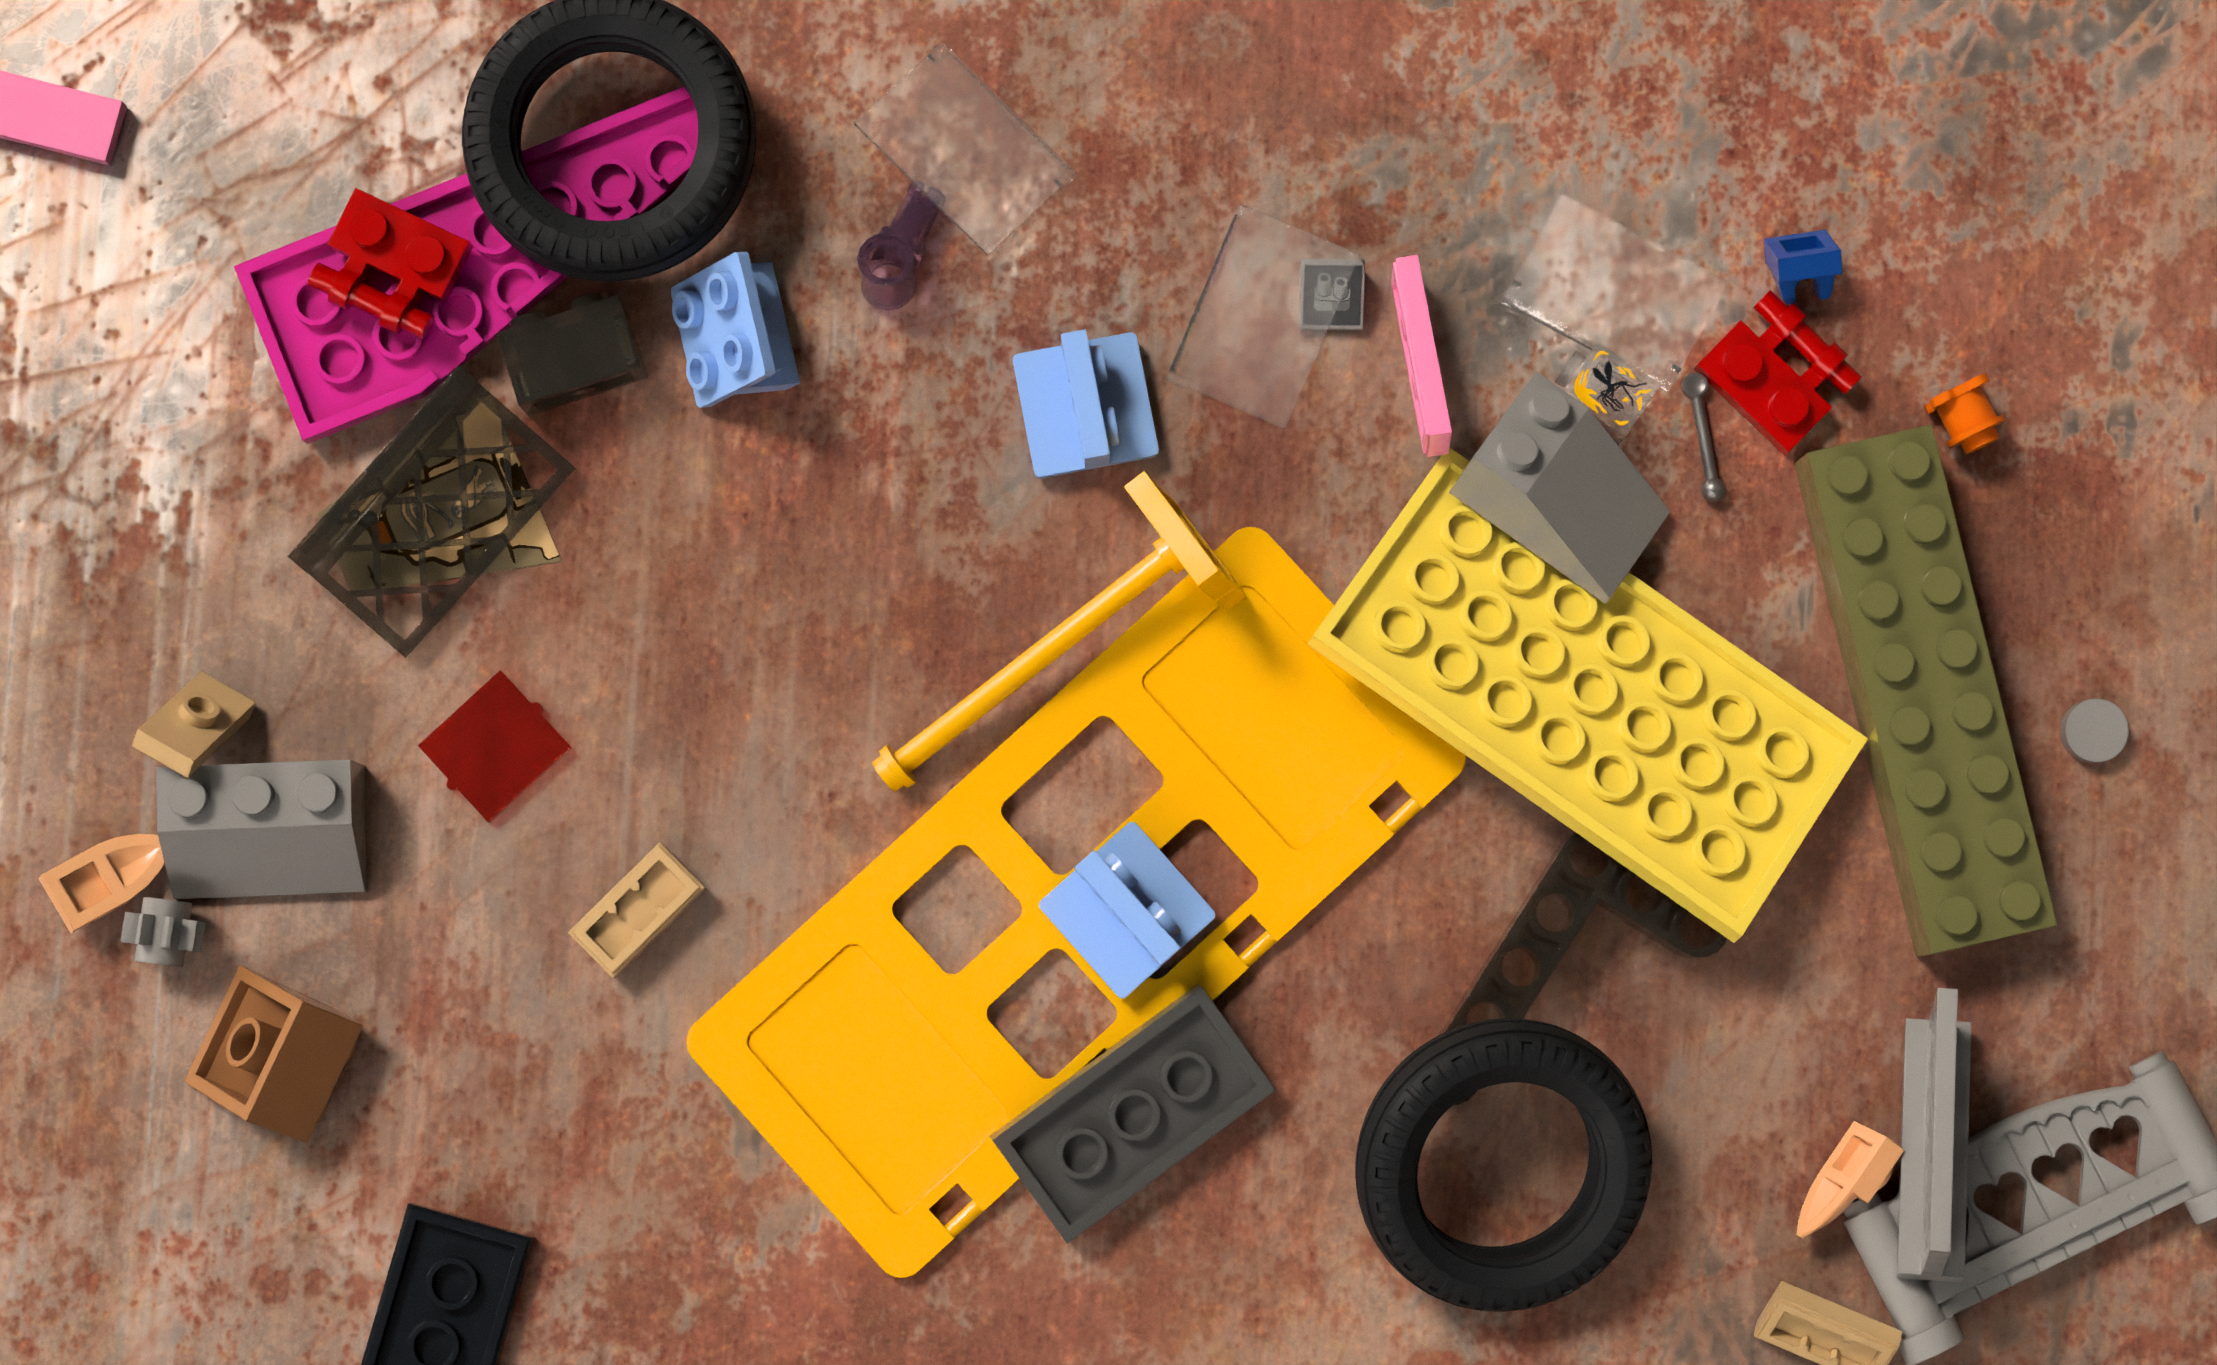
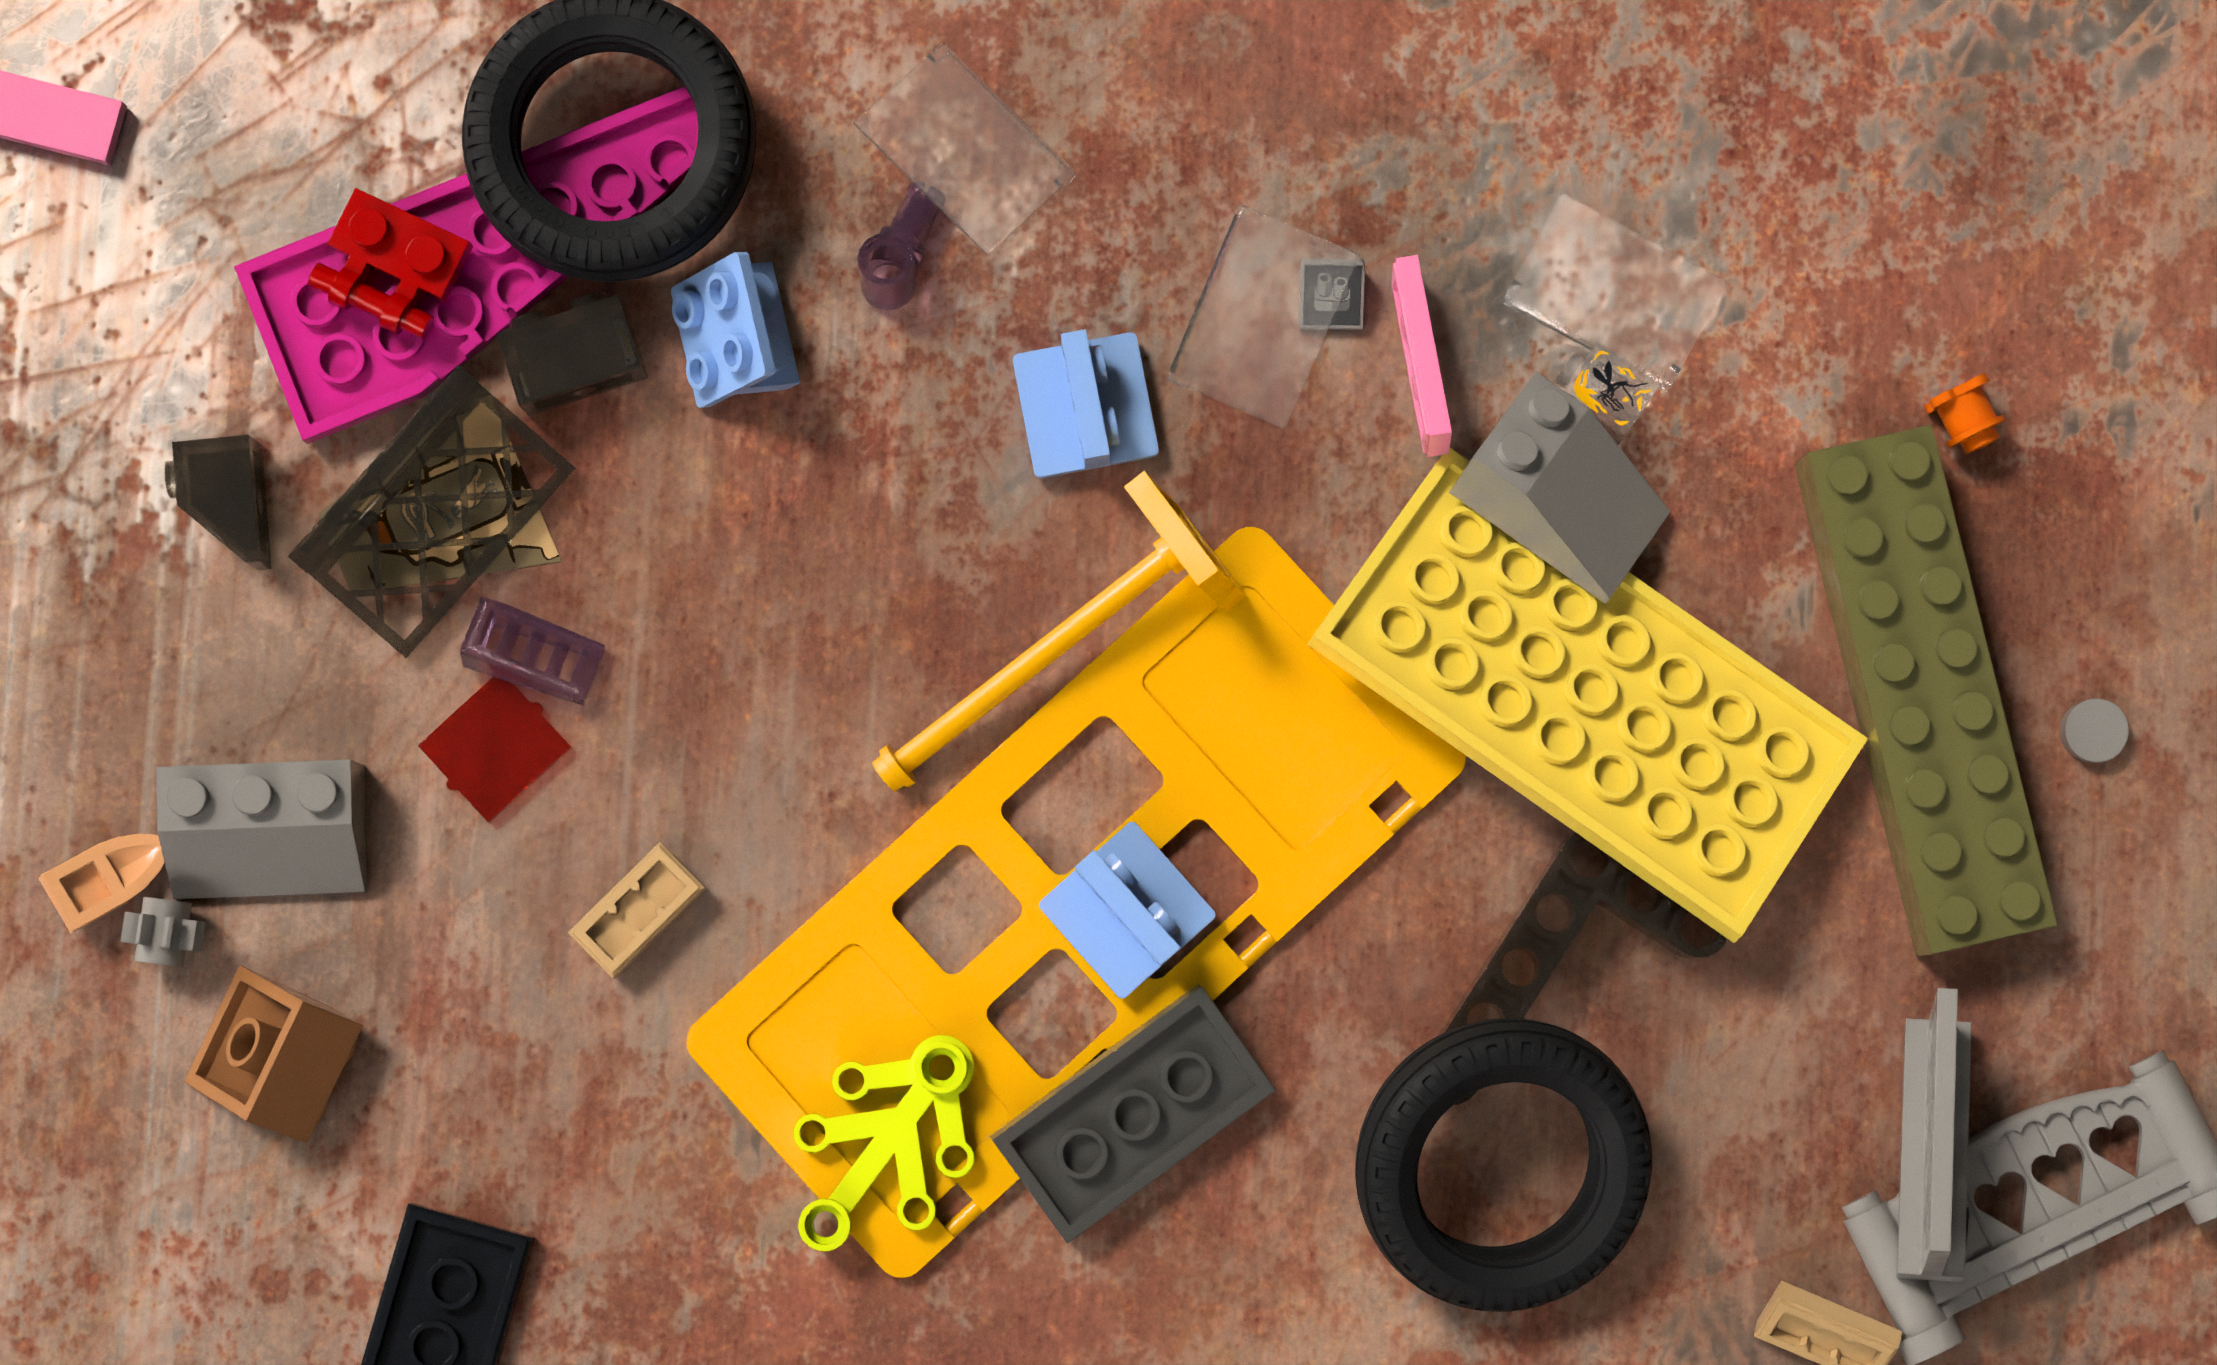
tan plate [132,671,256,778] -> none
flat silver hinge [1682,372,1726,502] -> none
red plate [1694,290,1862,456] -> none
blue tile [1764,229,1842,305] -> none
light nougat plate [1796,1121,1904,1239] -> none
none -> clear smoke slope [164,435,272,570]
none -> slope [460,596,605,706]
none -> neon yellow plant [793,1035,975,1251]

